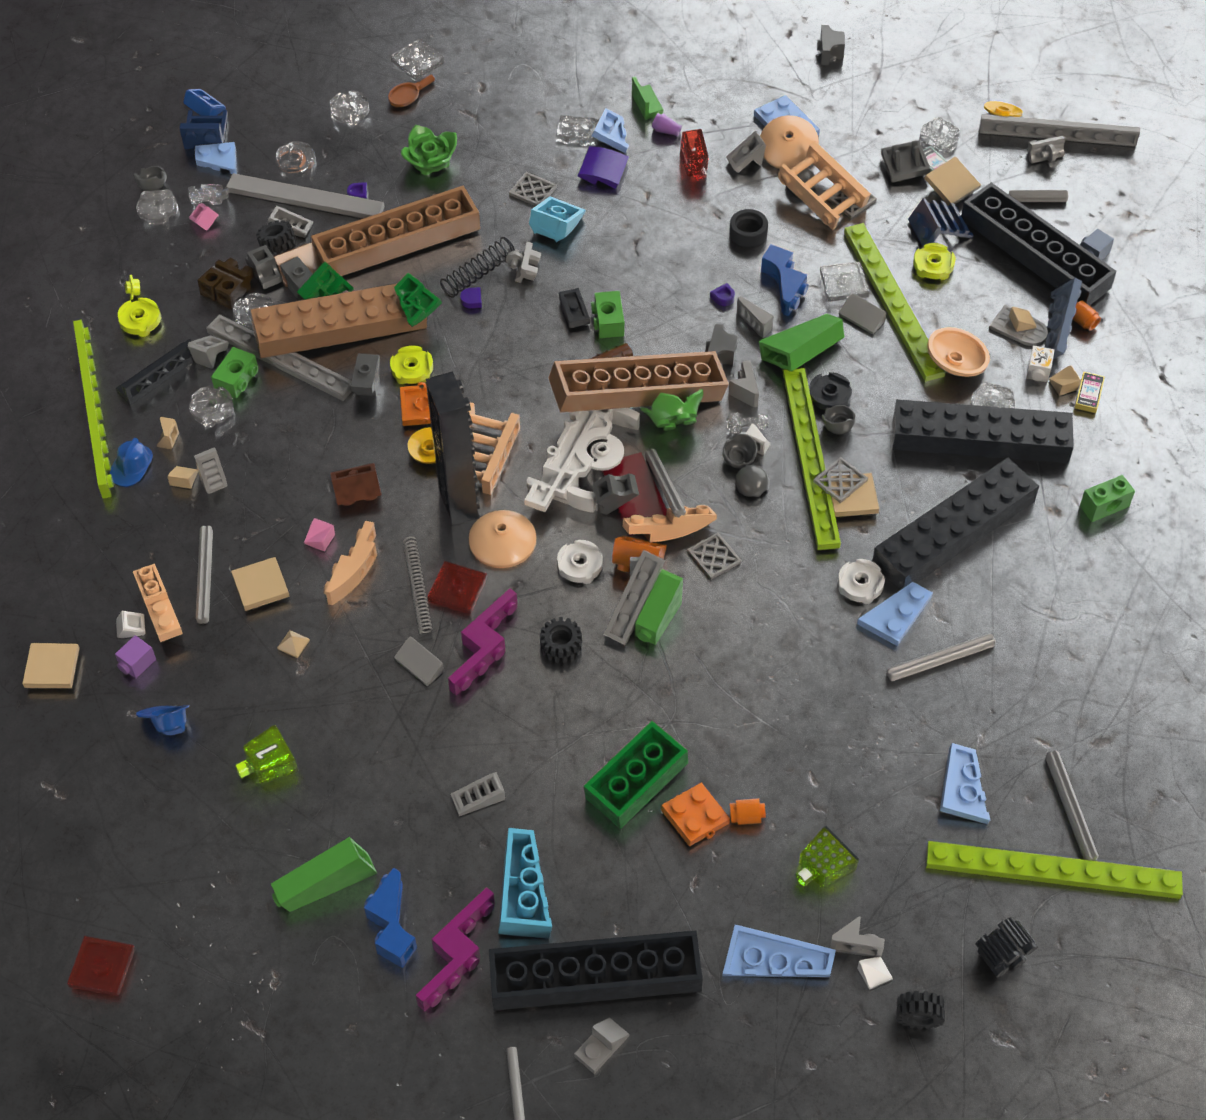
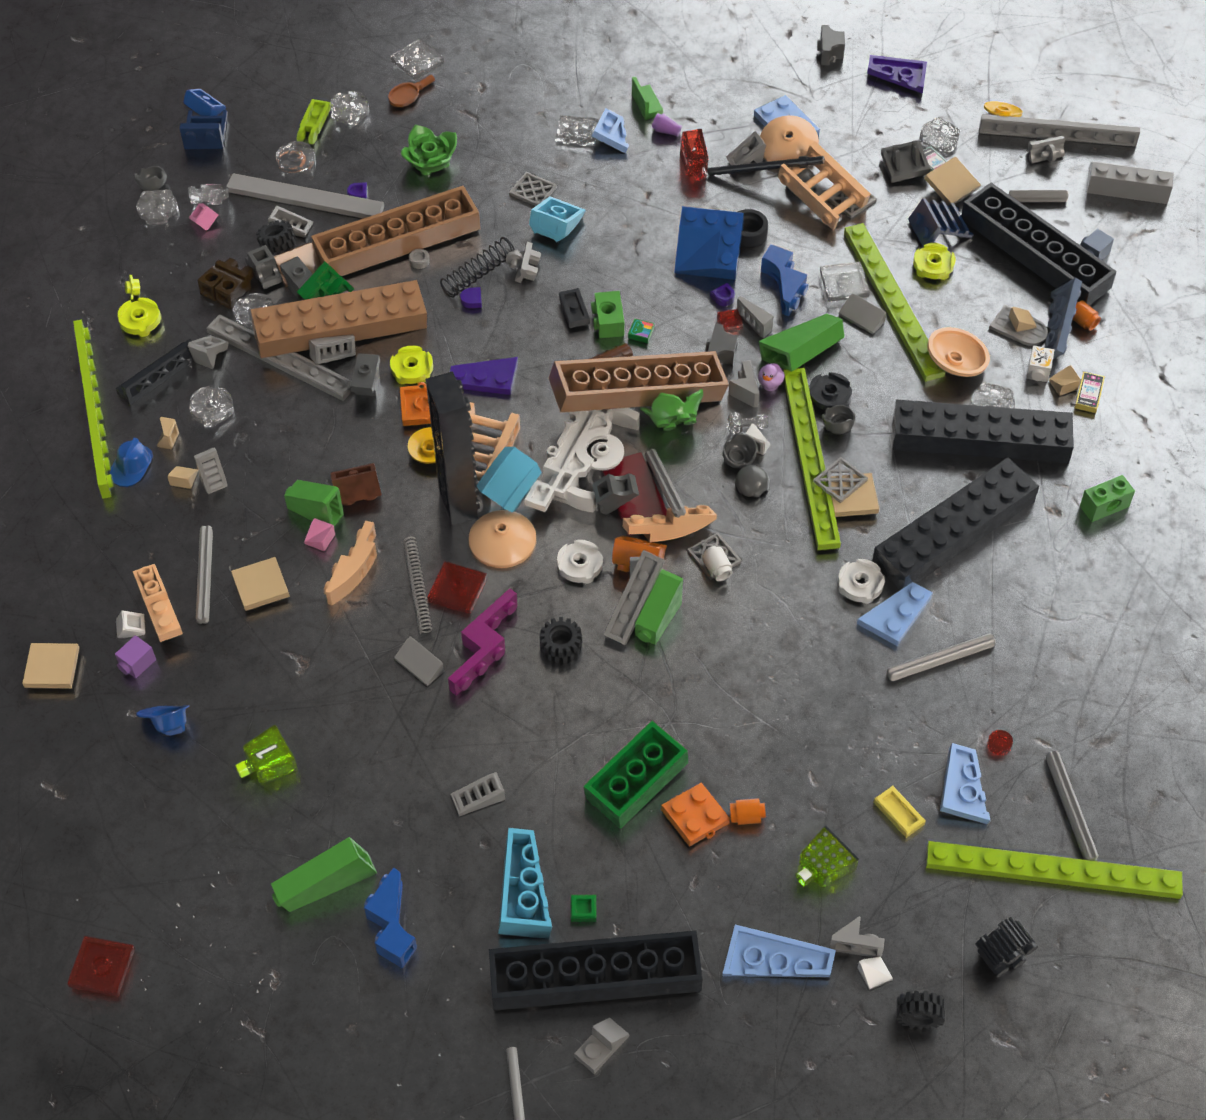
light blue wing [195,142,237,174] -> none
bright green brick [211,347,258,399] -> none
tan slope [277,630,310,658] -> none
green slope [394,273,442,327] -> none
magenta bracket [416,887,495,1012] -> none
dark purple slope [577,146,629,189] -> none
none -> bright green slope [284,480,344,526]
none -> lime hinge [297,99,331,145]
none -> light grey slope [309,335,356,365]
none -> light grey tile [409,249,430,269]
none -> dark purple wing [450,357,518,395]
none -> medium azure slope [477,447,542,513]
none -> green tile [571,895,596,922]
none -> green tile [628,319,655,343]
none -> blue slope [674,206,744,280]
none -> white brick [702,546,733,581]
none -> black bar [707,155,825,176]
none -> clear red tile [717,309,743,332]
none -> lavender animal [758,363,785,391]
none -> dark purple wing [867,55,927,93]
none -> light yellow tile [873,786,926,838]
none -> clear red tile [988,730,1013,755]
none -> light grey slope [1087,162,1174,204]

